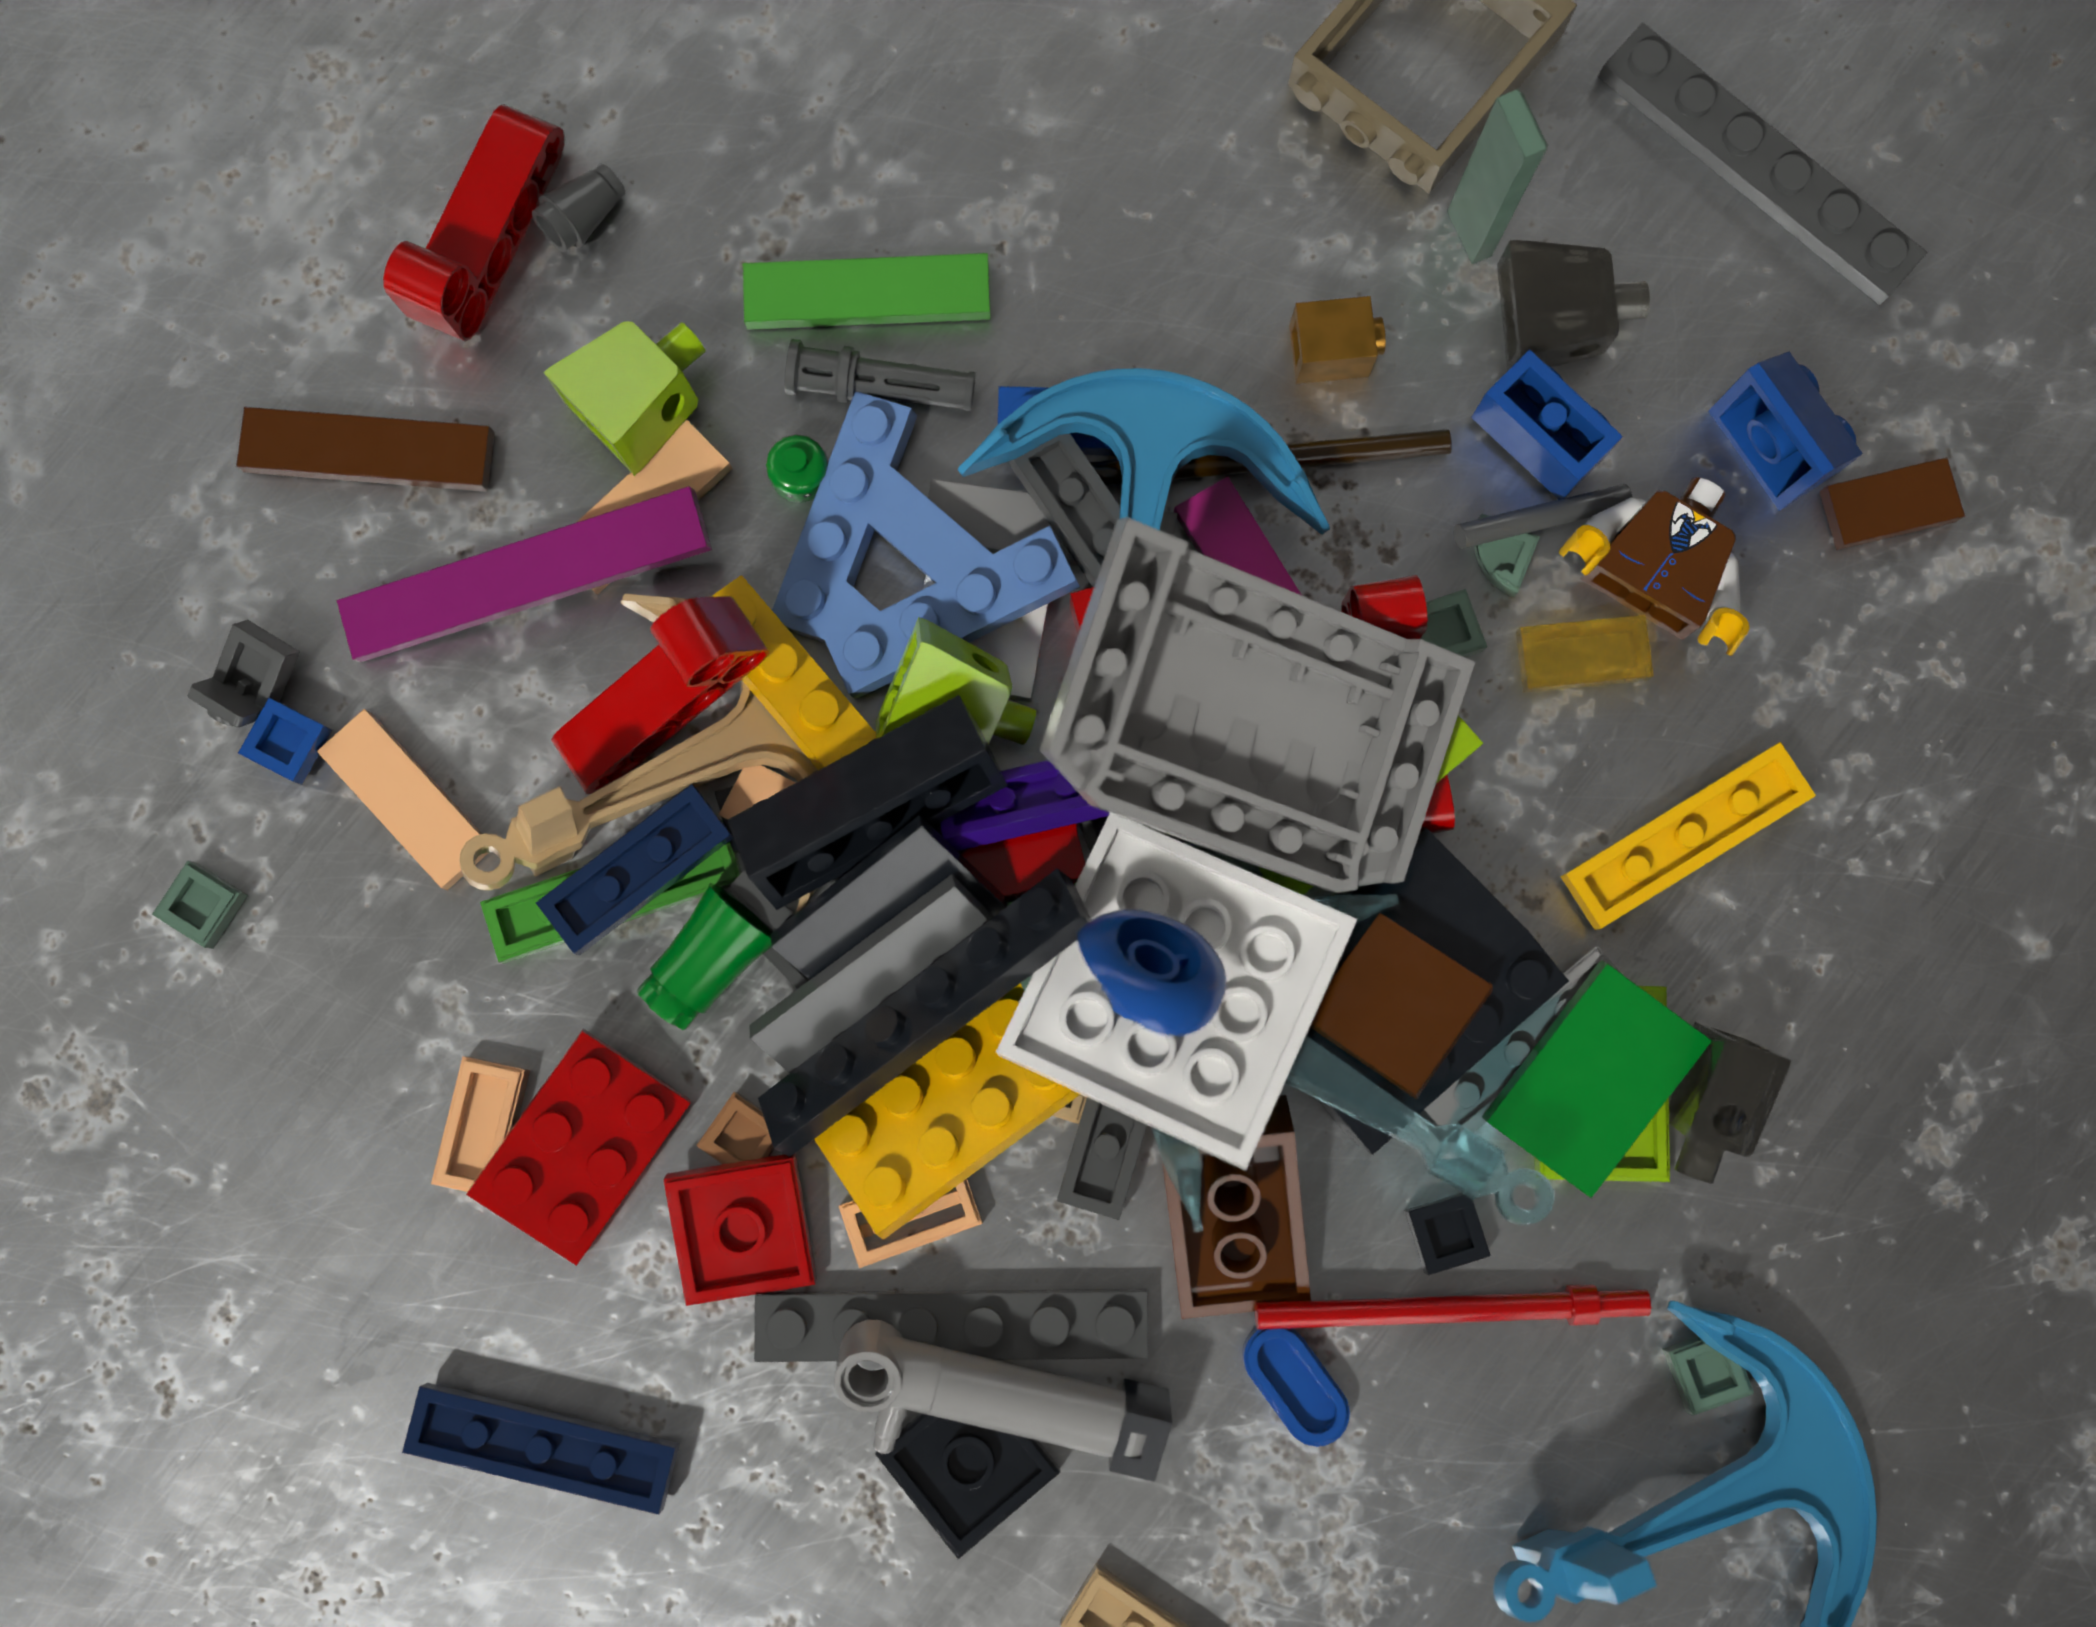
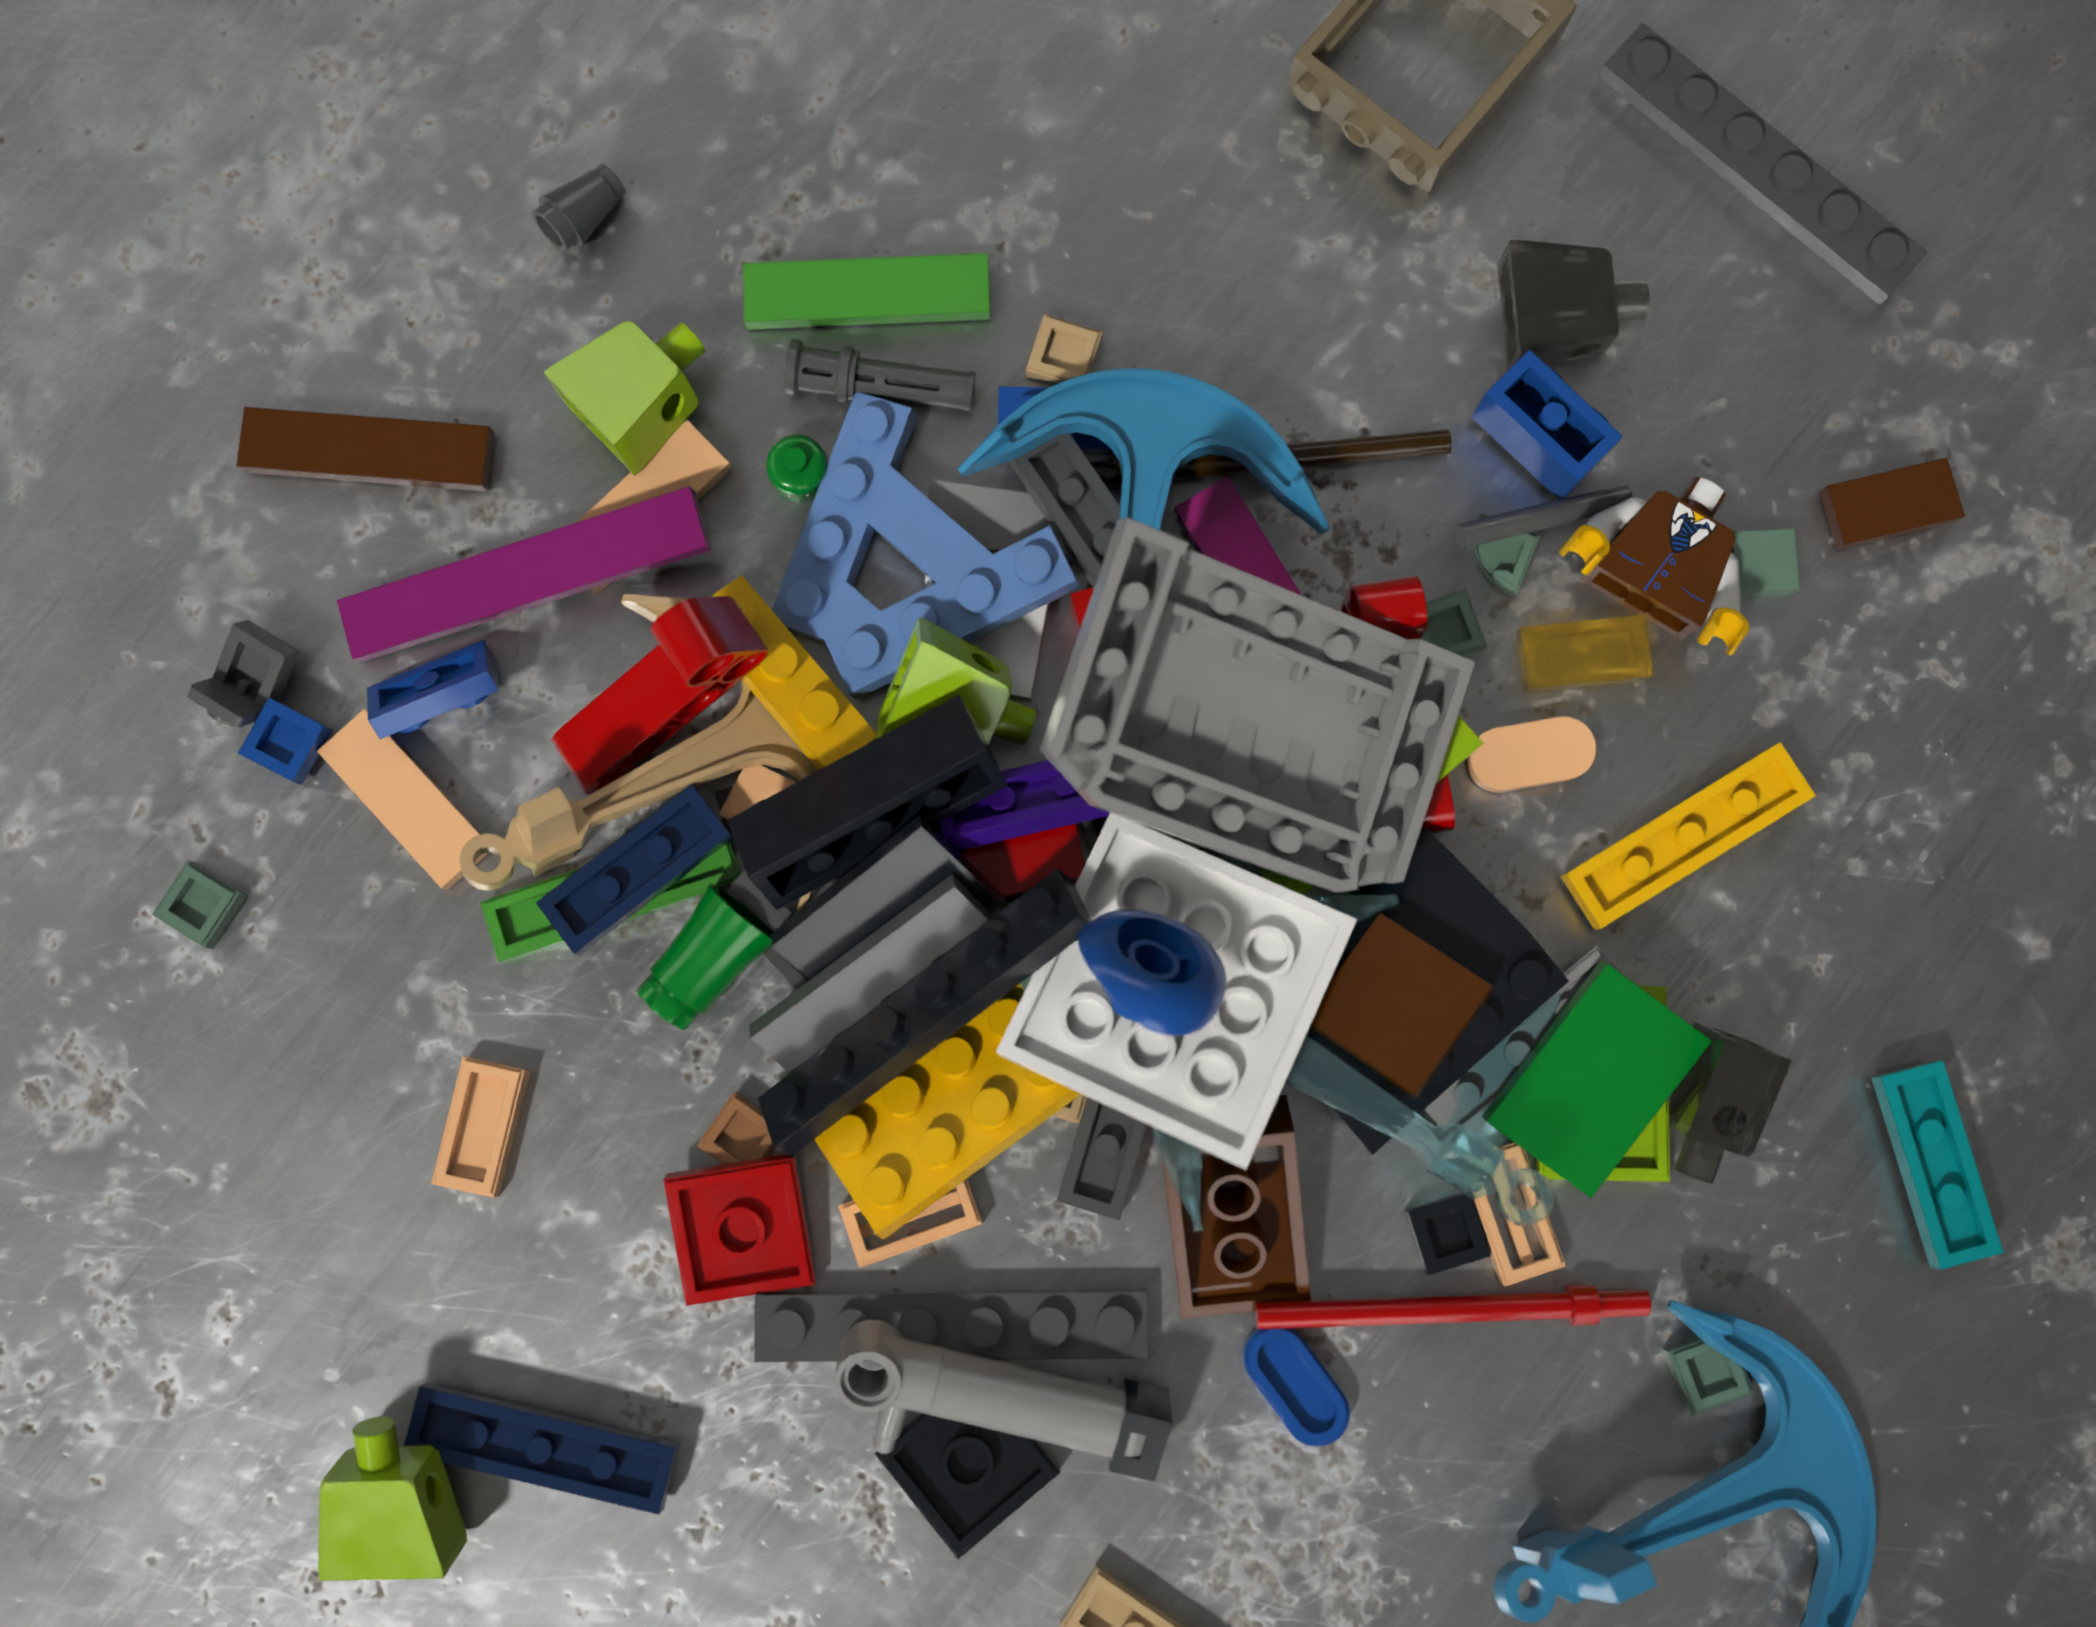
red beam [383,104,565,341] -> none
red plate [466,1028,691,1266] -> none
pearl gold brick [1289,296,1386,384] -> none
sand green tile [1447,89,1548,265] -> none
blue slope [1708,351,1863,511] -> none
none -> lime torso [318,1417,468,1581]
none -> blue plate [367,640,499,739]
none -> tan tile [1025,314,1103,386]
none -> light nougat tile [1456,1141,1566,1287]
none -> light nougat tile [1466,716,1596,793]
none -> sand green tile [1731,528,1800,597]
none -> teal plate [1871,1060,2004,1270]

